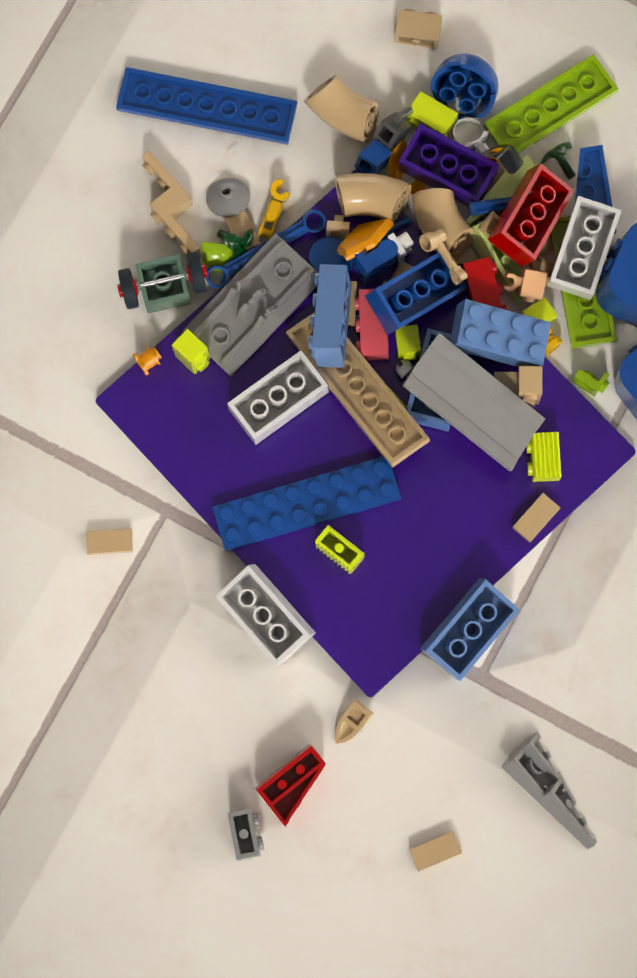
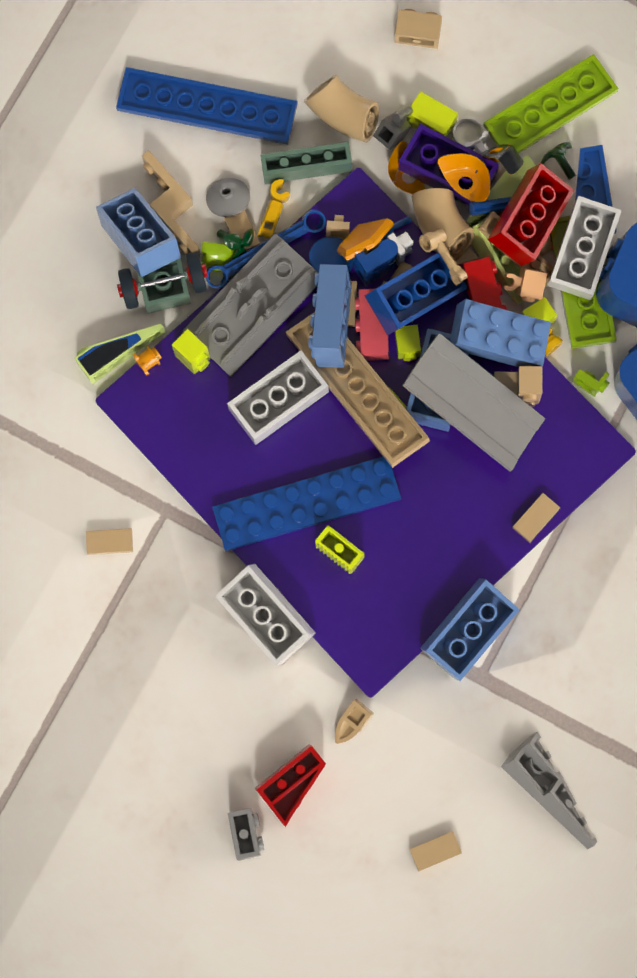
tan brick [334,173,412,222] -> none
blue brick [354,139,392,174] -> none
light grey hinge [396,360,415,380] -> none
blue cylinder [430,53,499,120] -> none
neon yellow brick [526,432,561,482] -> none
none -> slope [74,323,165,385]
none -> medium blue brick [96,188,181,277]
none -> sand green brick [260,142,352,184]
none -> light orange piece [438,154,490,202]

